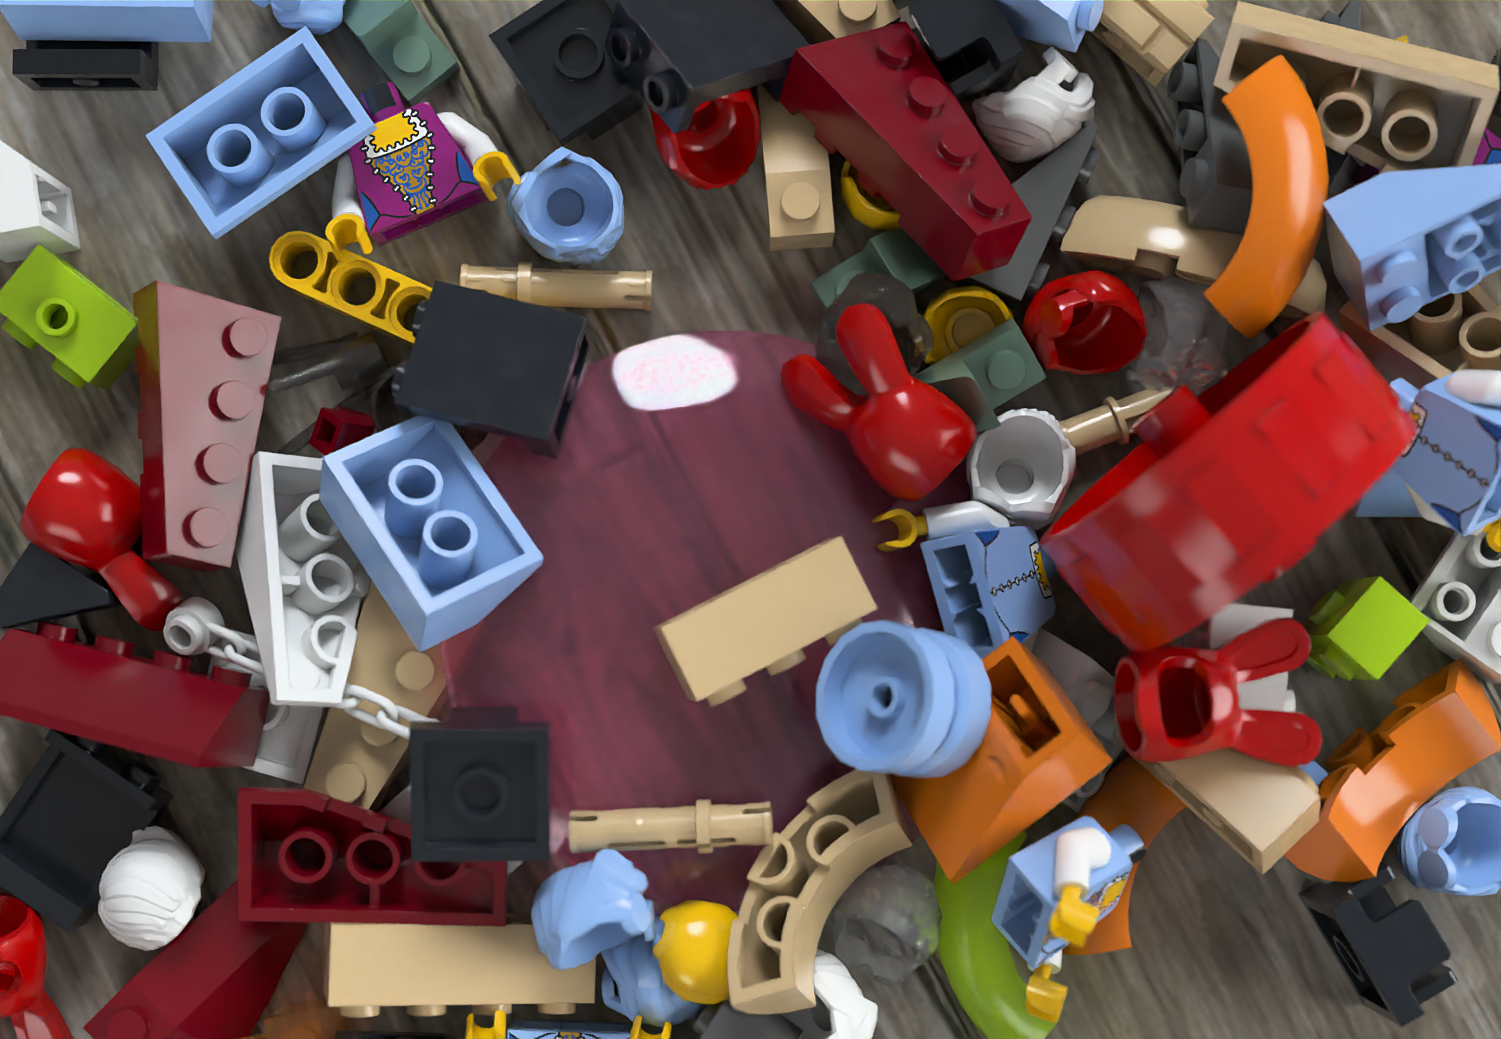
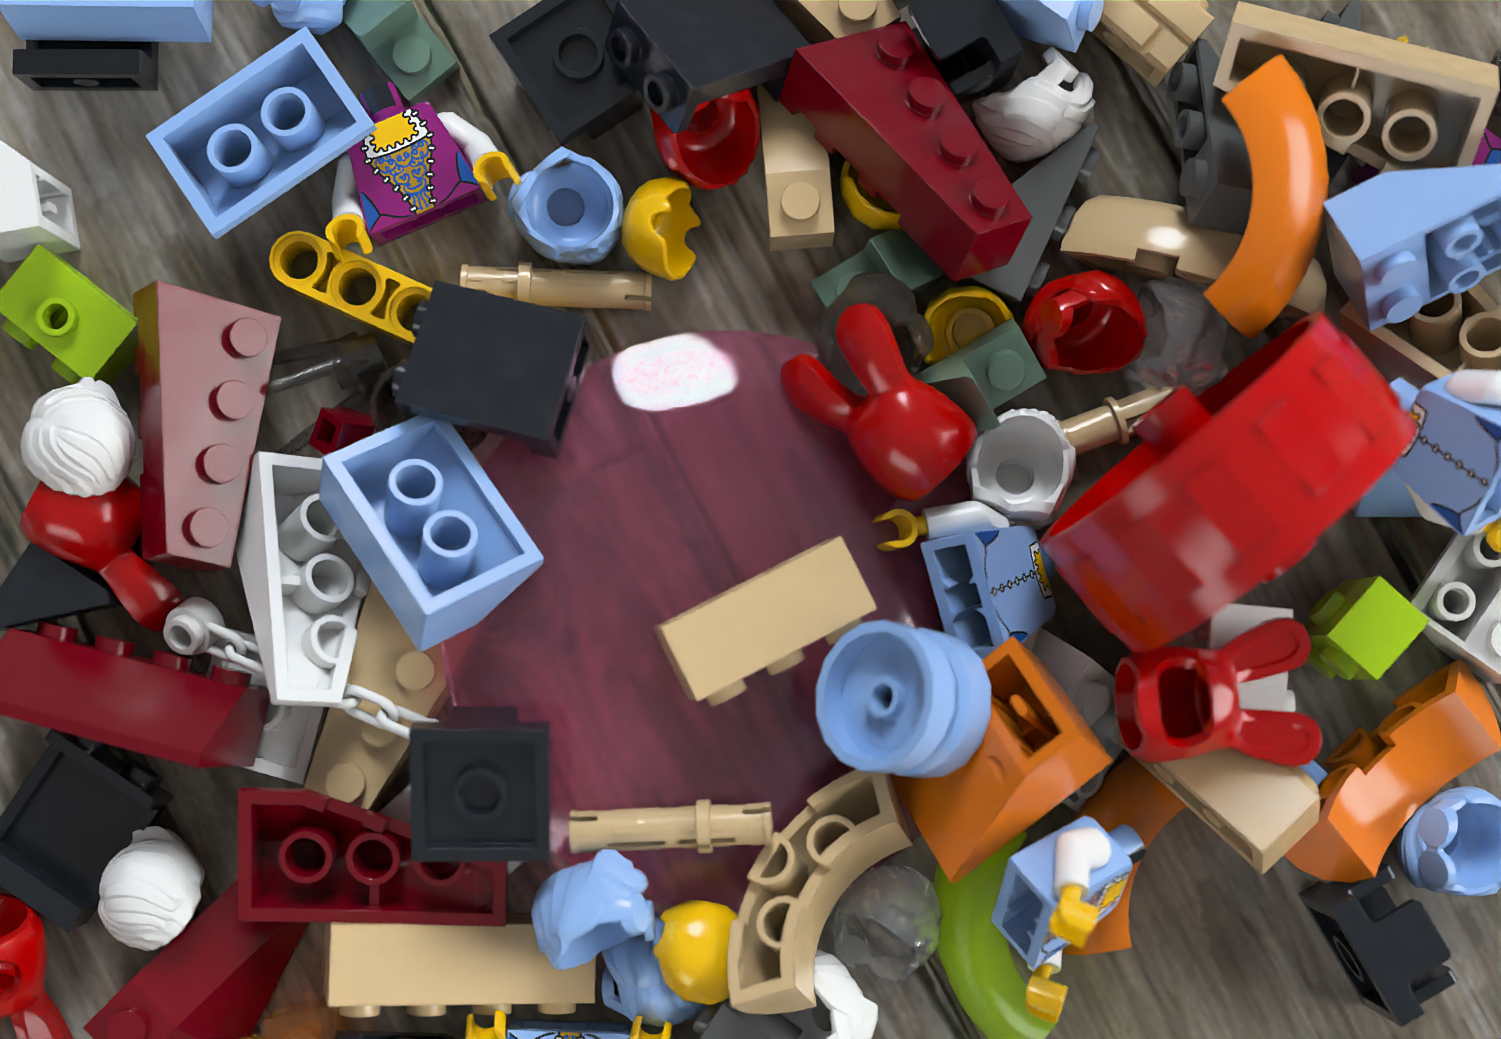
none -> white hair [20,377,138,498]
none -> yellow hair [620,176,701,281]

